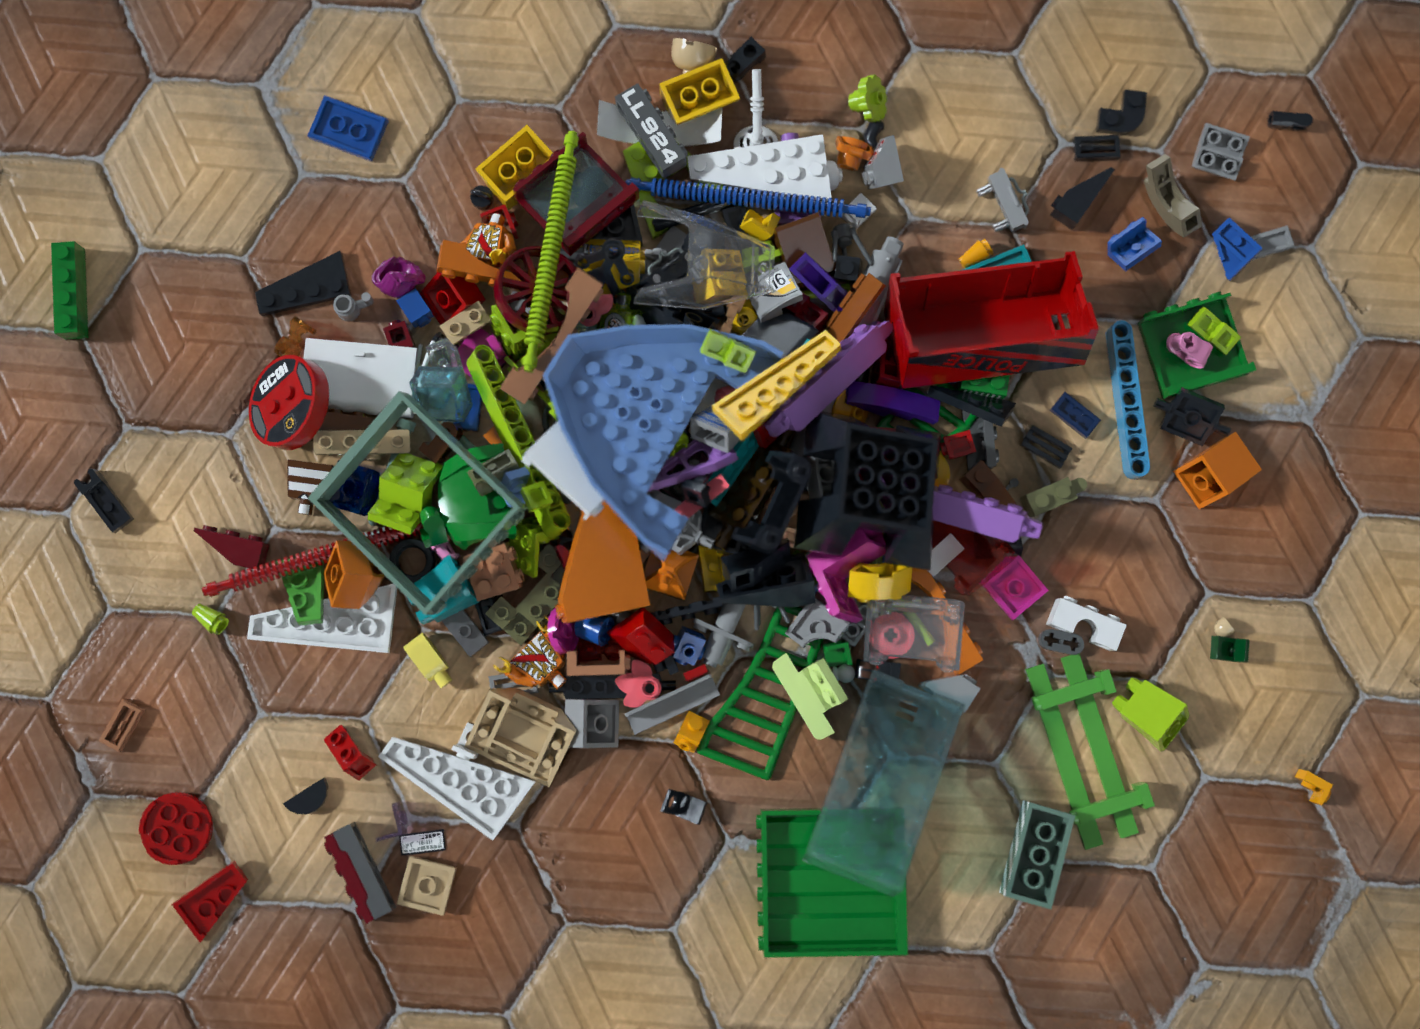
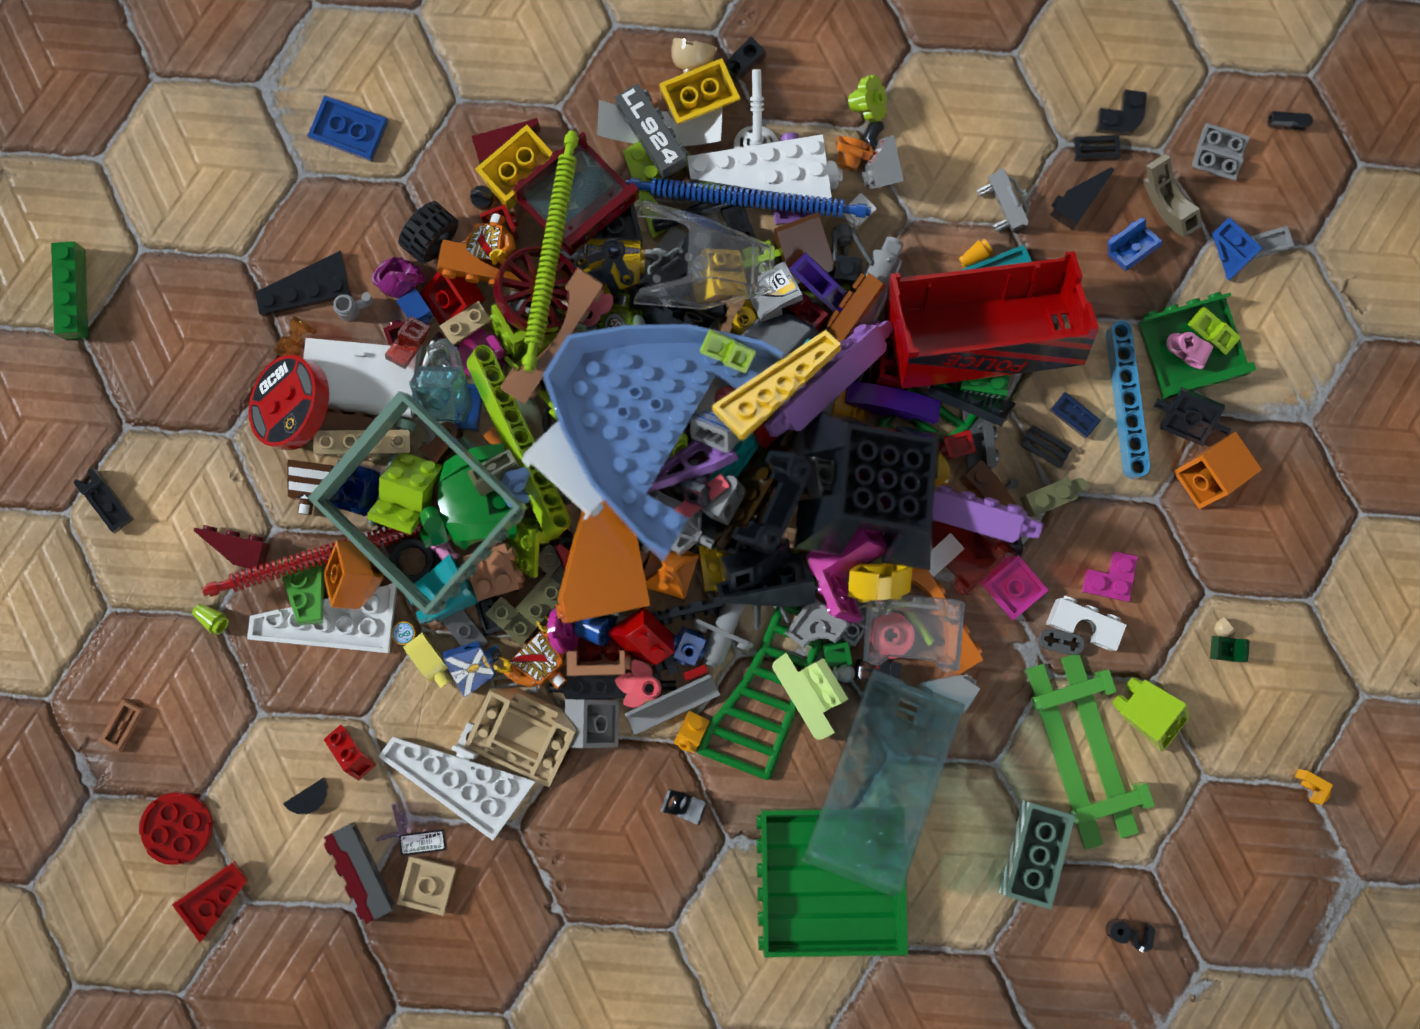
lime tile [520,481,553,513] -> none
yellow panel [739,209,781,242] -> none
none -> clear red slope [385,316,430,369]
none -> tile [392,621,416,645]
none -> black tyre [398,201,459,264]
none -> torso [442,641,503,697]
none -> dark red slope [472,118,541,164]
none -> light grey leg [701,476,745,525]
none -> dark pink plate [1082,552,1138,602]
none -> black leg [1106,919,1155,952]

